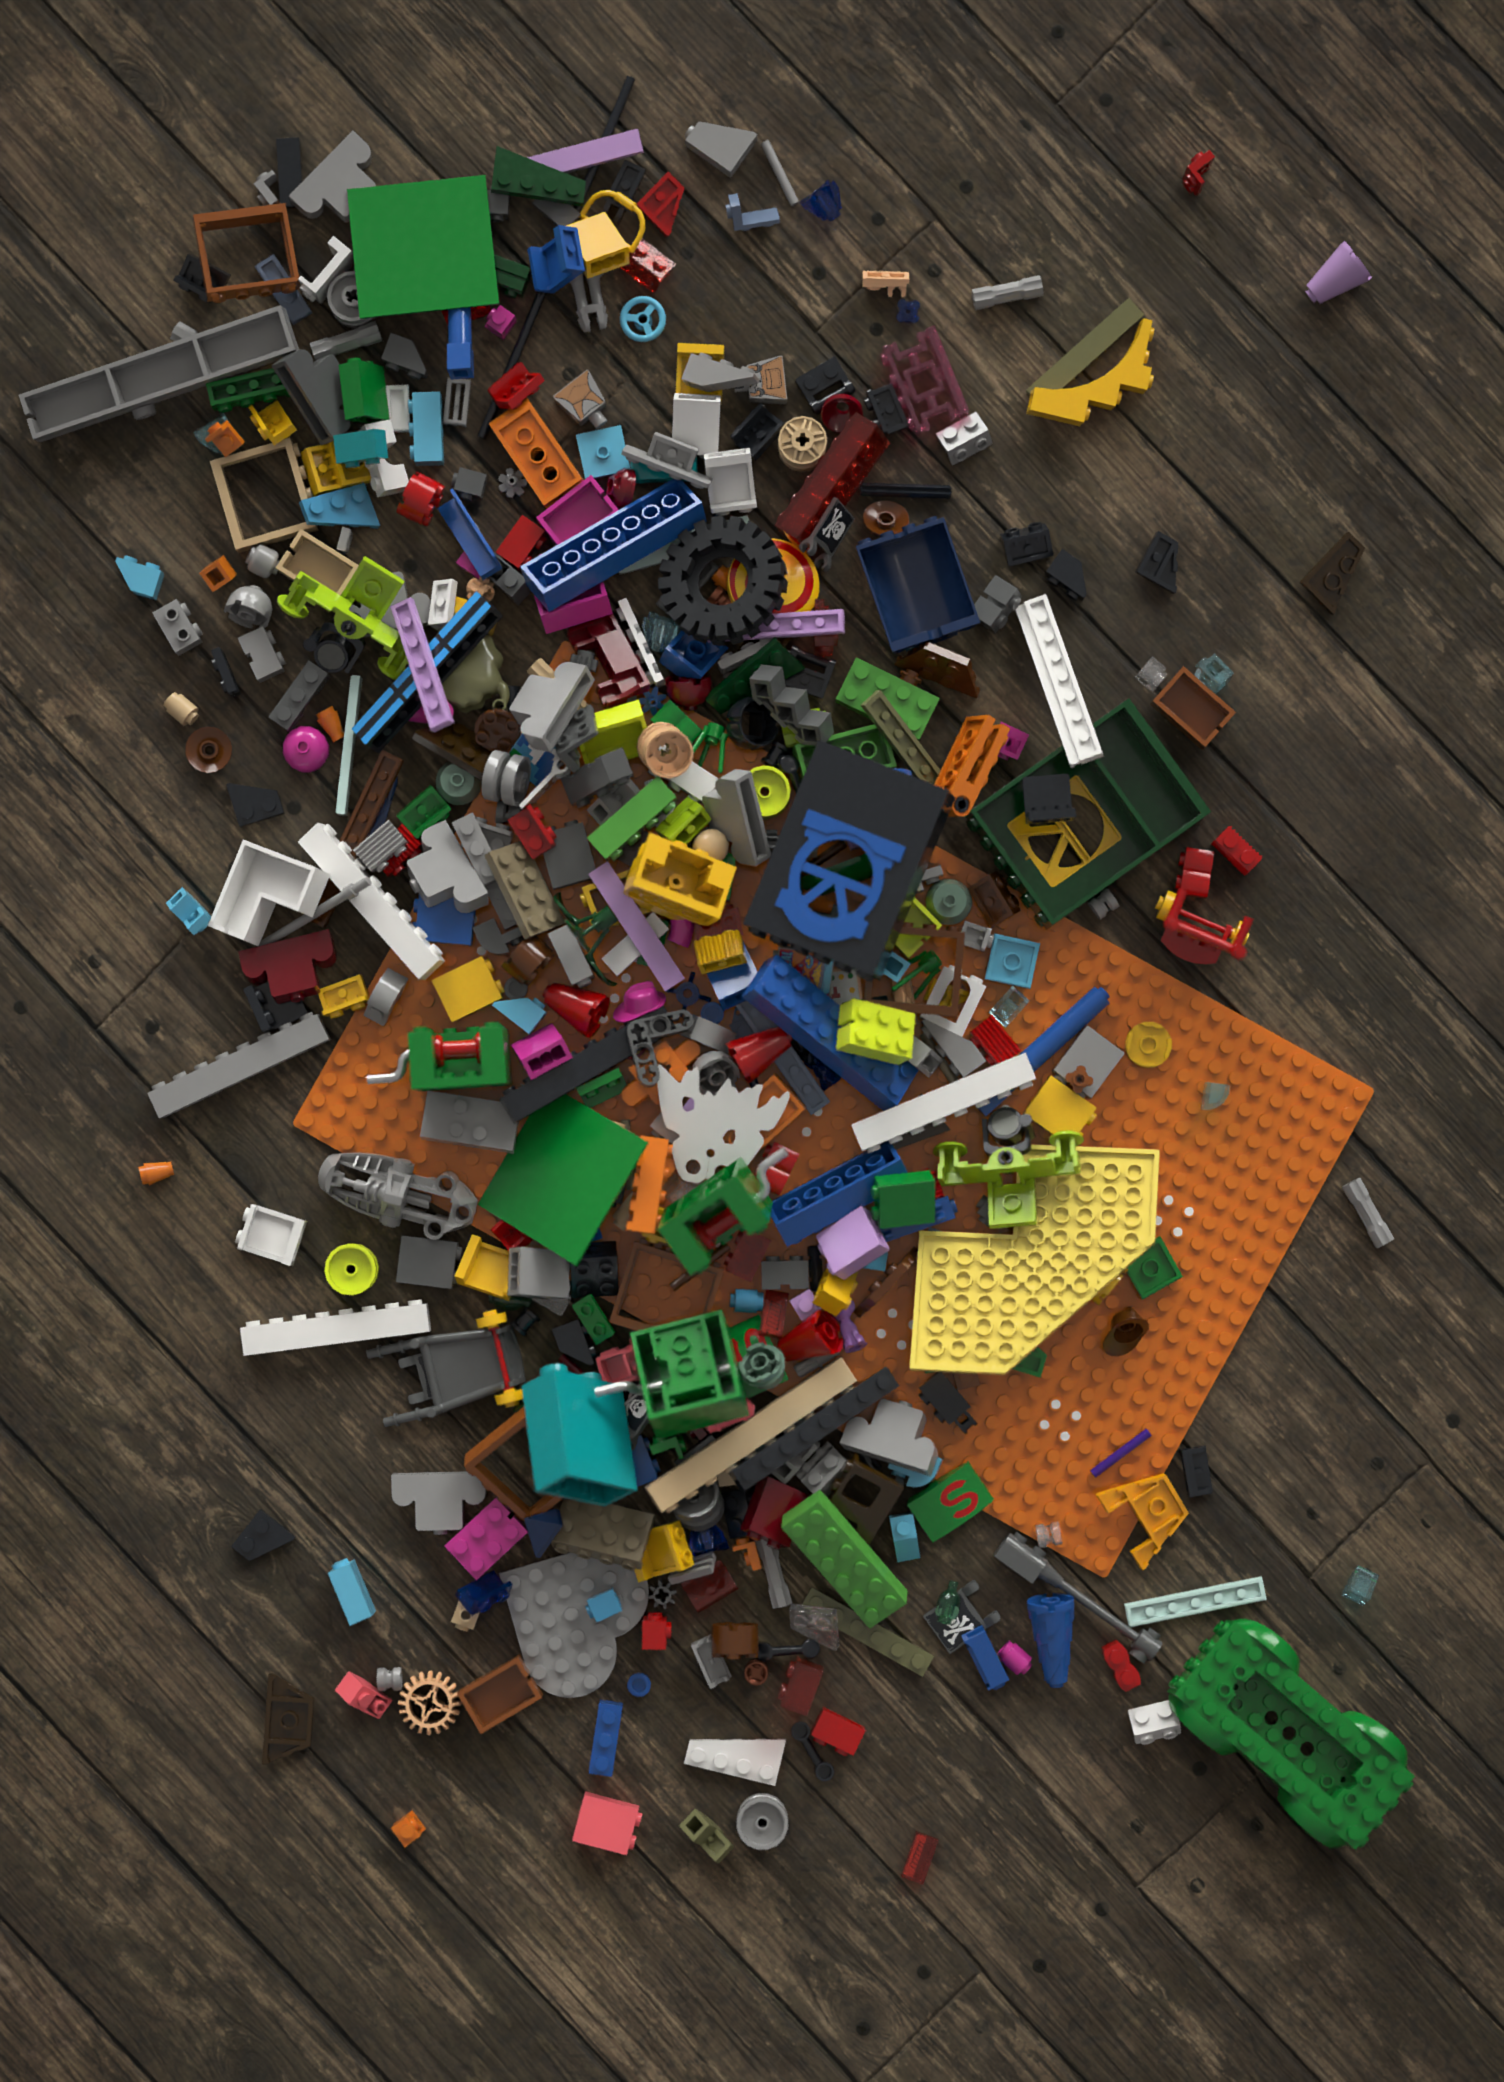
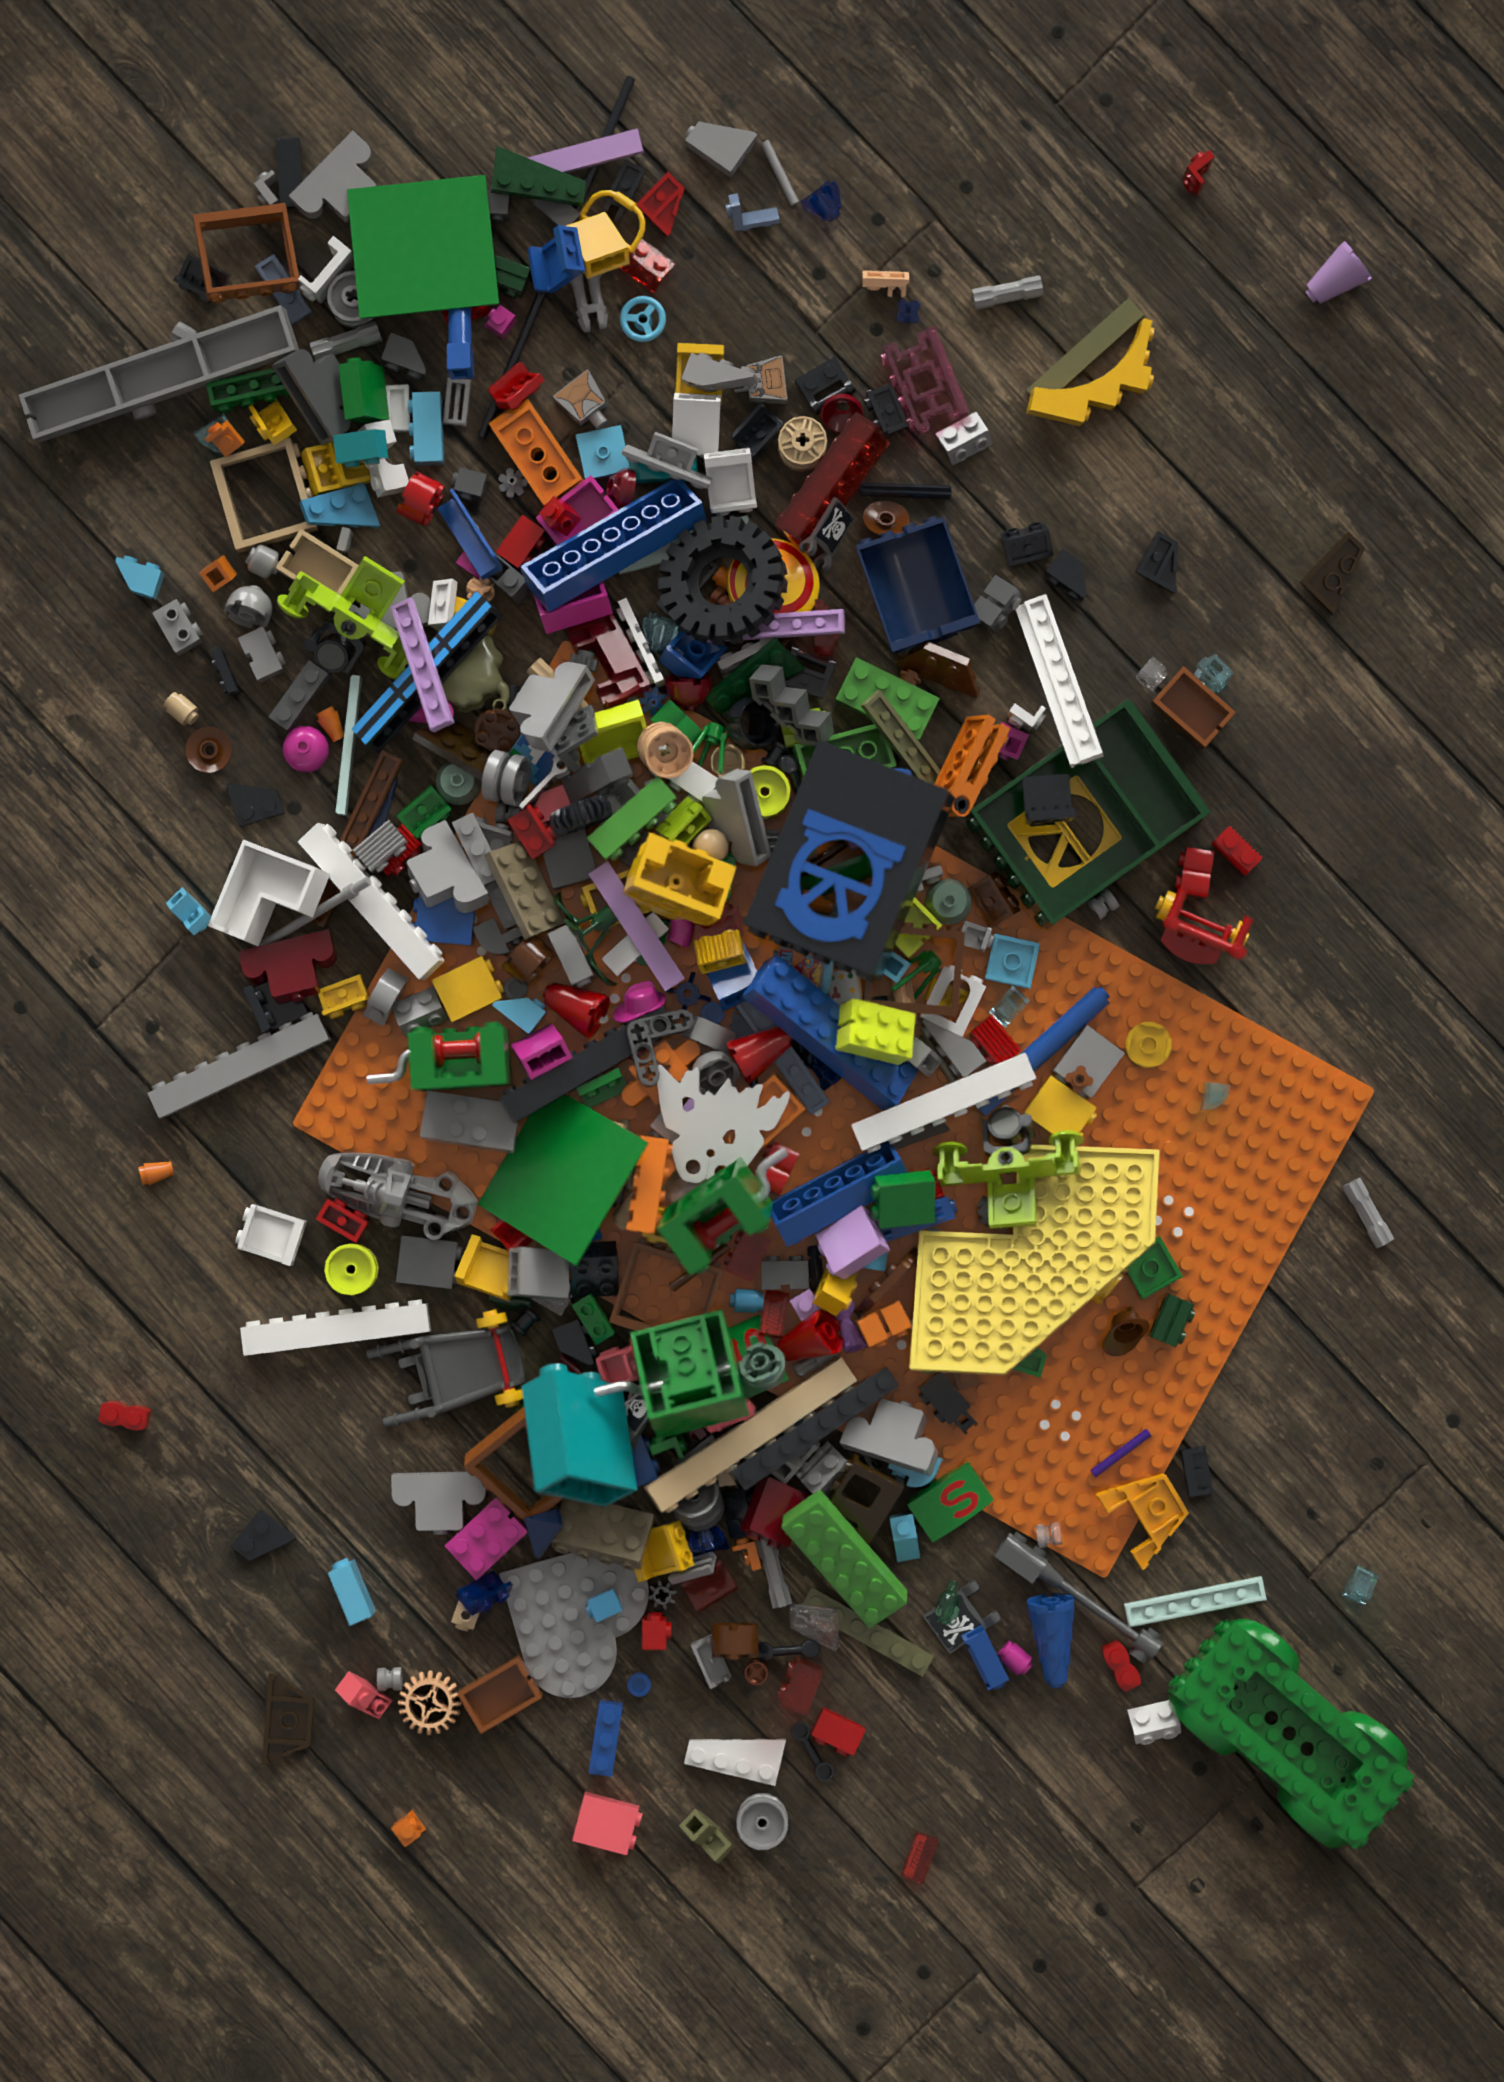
none -> red brick [98,1401,152,1430]
none -> red brick [316,1197,370,1243]
none -> light grey bracket [393,986,448,1037]
none -> coral slope [535,785,570,828]
none -> red brick [539,496,582,536]
none -> black gear [549,795,613,836]
none -> tan hair [711,744,746,778]
none -> orange piece [856,1300,912,1349]
none -> white bracket [1006,704,1046,732]
none -> dark green brick [1148,1293,1196,1347]

